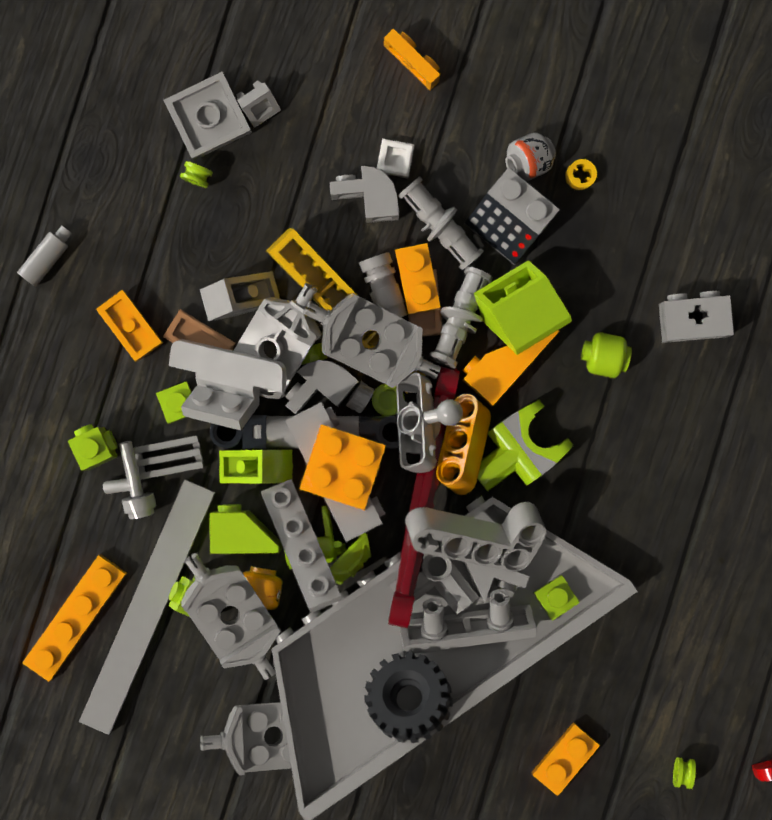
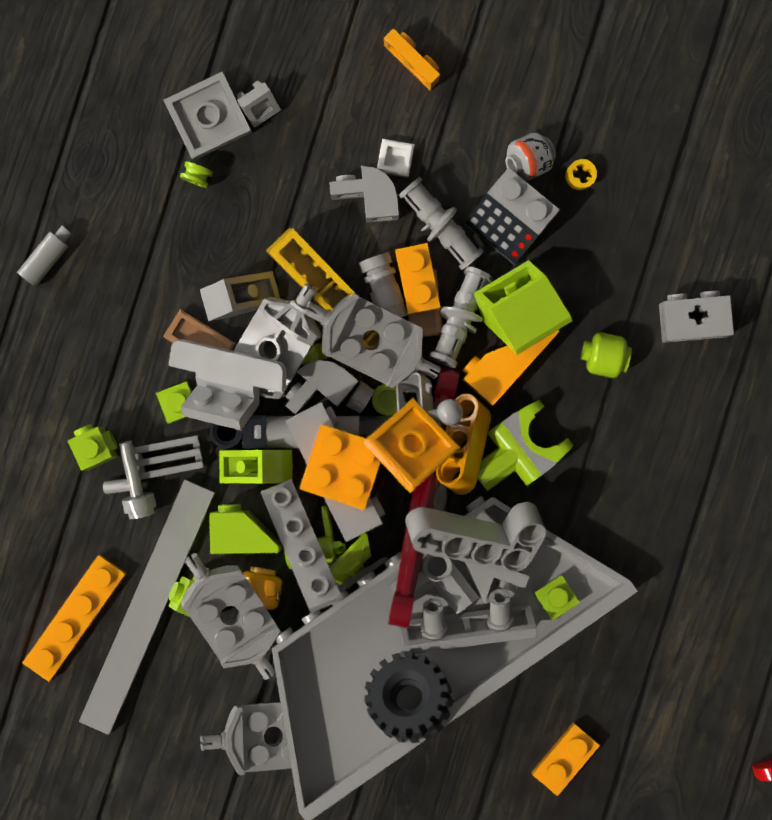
light orange plate [96,290,163,362] -> none
lime bush [673,757,696,789] -> none
none -> light orange tile [364,398,460,493]

